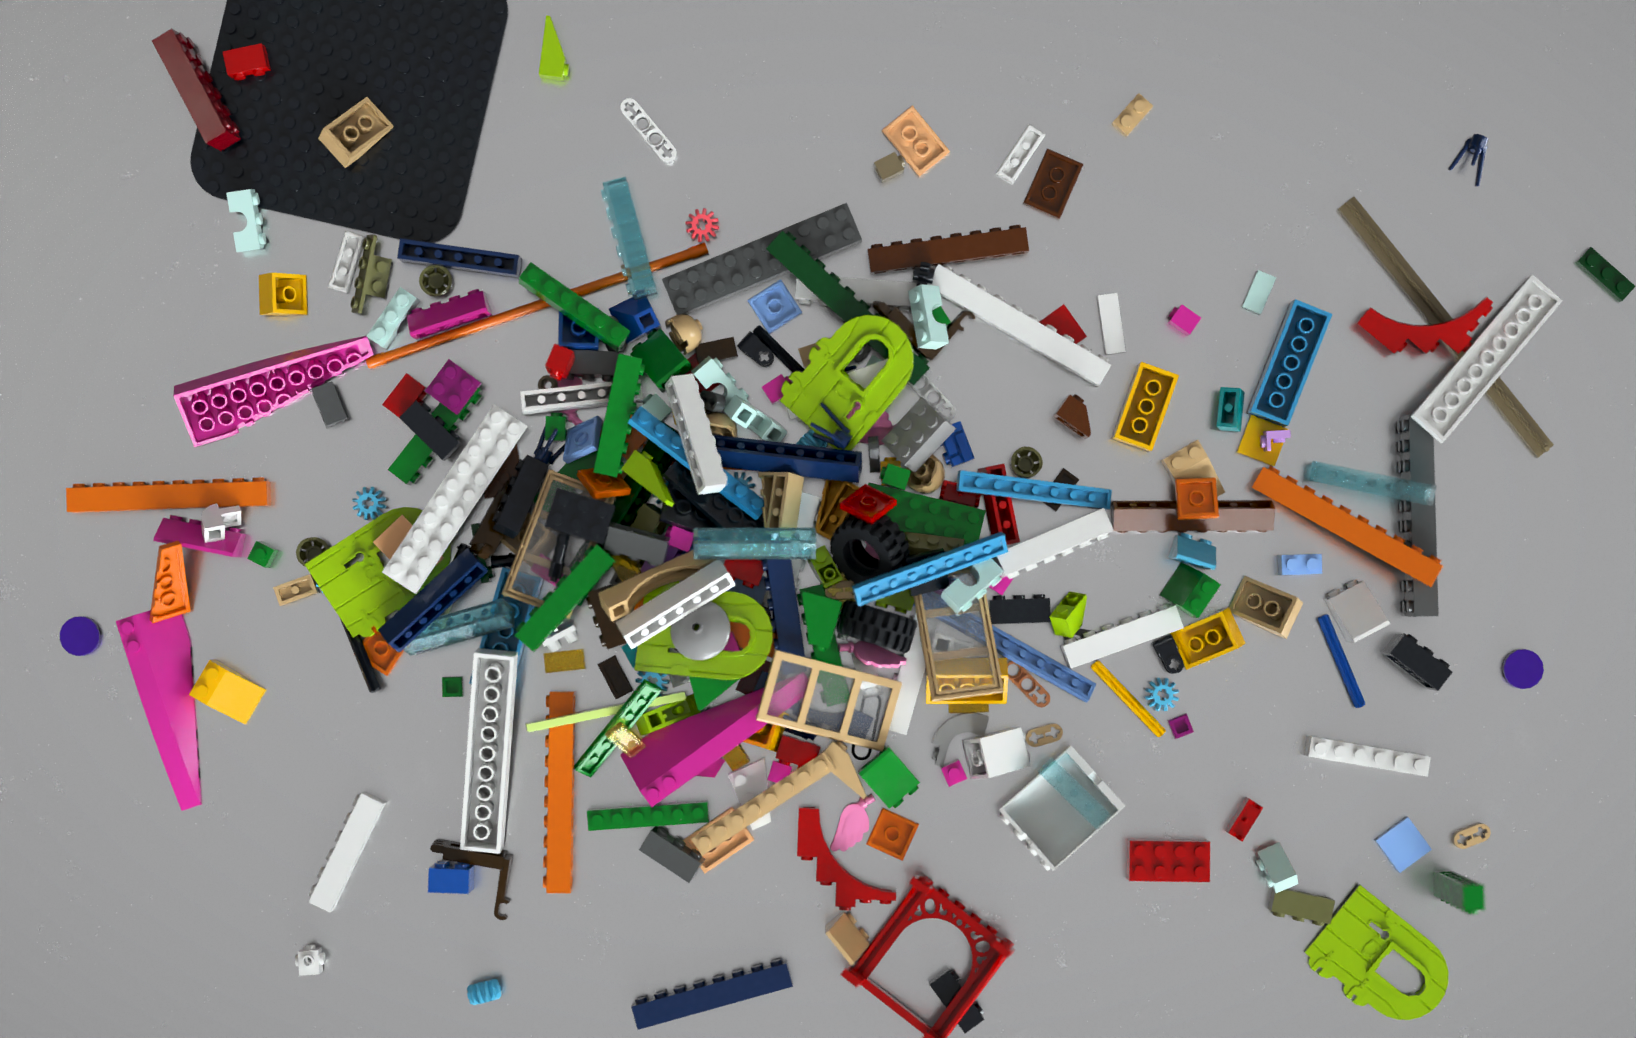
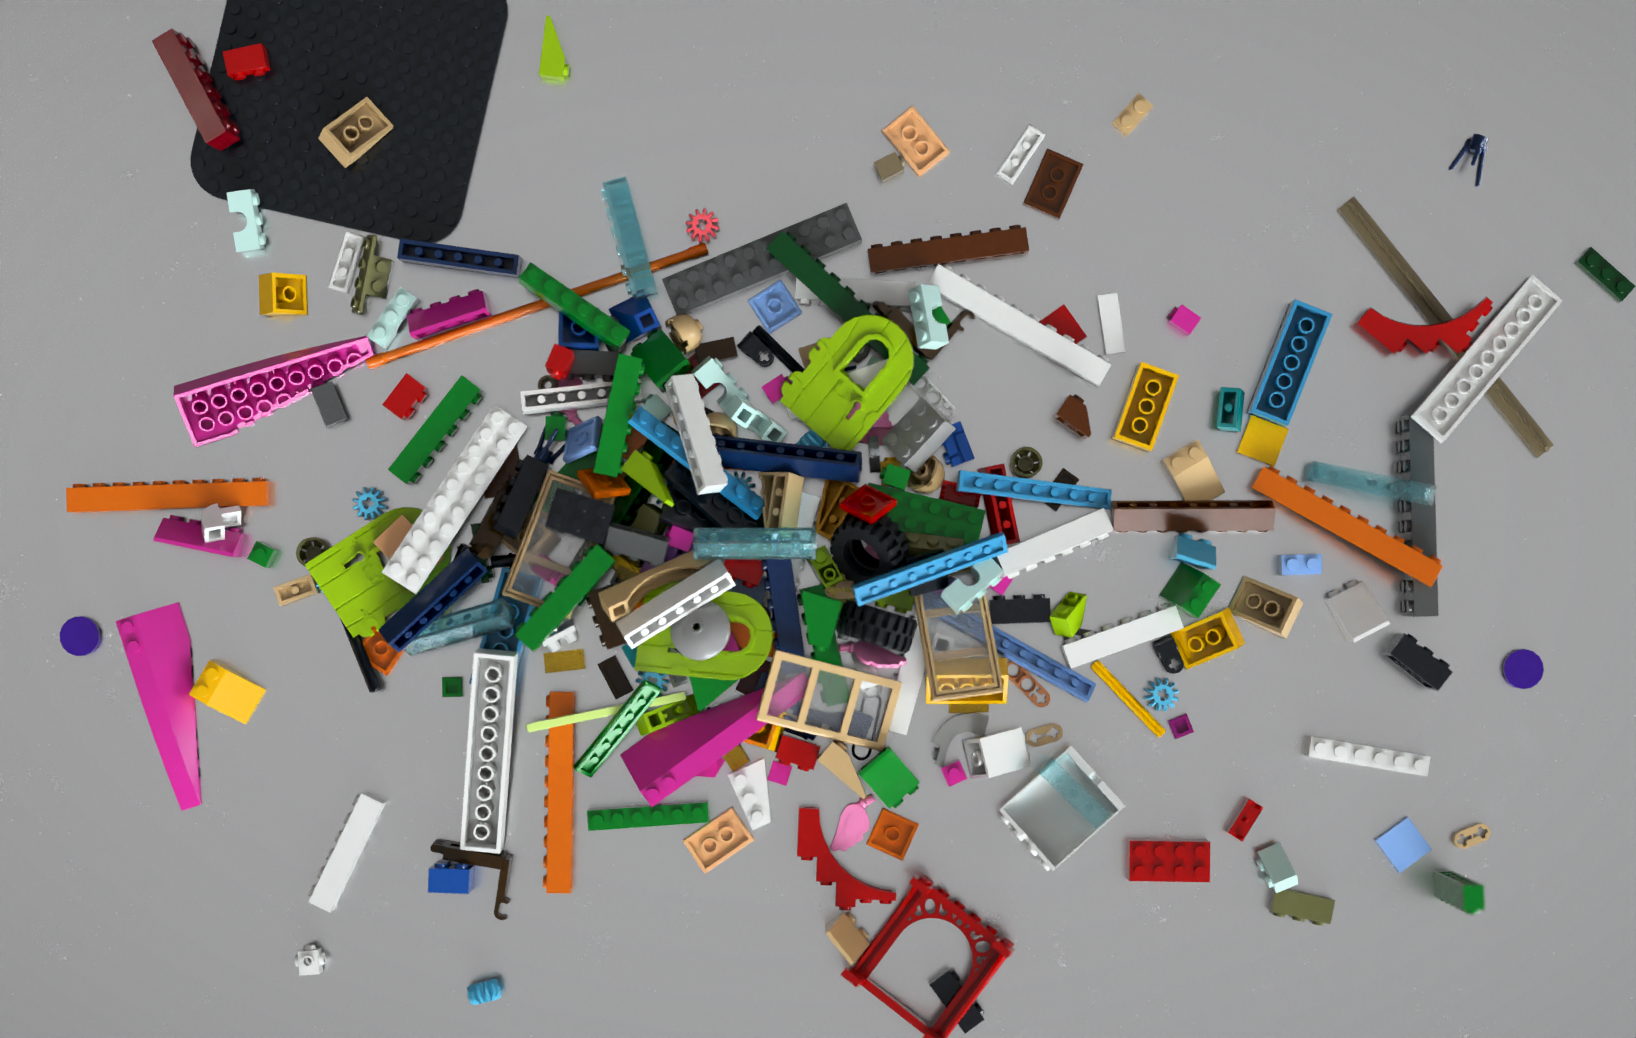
orange wing [149,541,190,623] -> none
black brick [399,401,462,461] -> none
olive helmet [419,265,452,296] -> none
magenta plate [425,359,482,415] -> none
black piece [548,533,570,582] -> none
clear yellow tile [605,721,646,758] -> none
white beam [620,98,677,163] -> none
dark blue brick [631,959,793,1030] -> none
dark grey brick [639,826,705,883] -> none
tan plate [691,751,836,856] -> none
dark grey beam [700,390,726,413] -> none
dark blue plant [810,403,852,450] -> none
black gear [912,262,935,286] -> none
orange tile [1174,478,1219,520] -> none
light aqua tile [1242,270,1276,315] -> none
lavender bracket [1260,430,1291,452] -> none
lime door [1305,884,1448,1020] -> none
blue axle [1318,614,1365,708] -> none

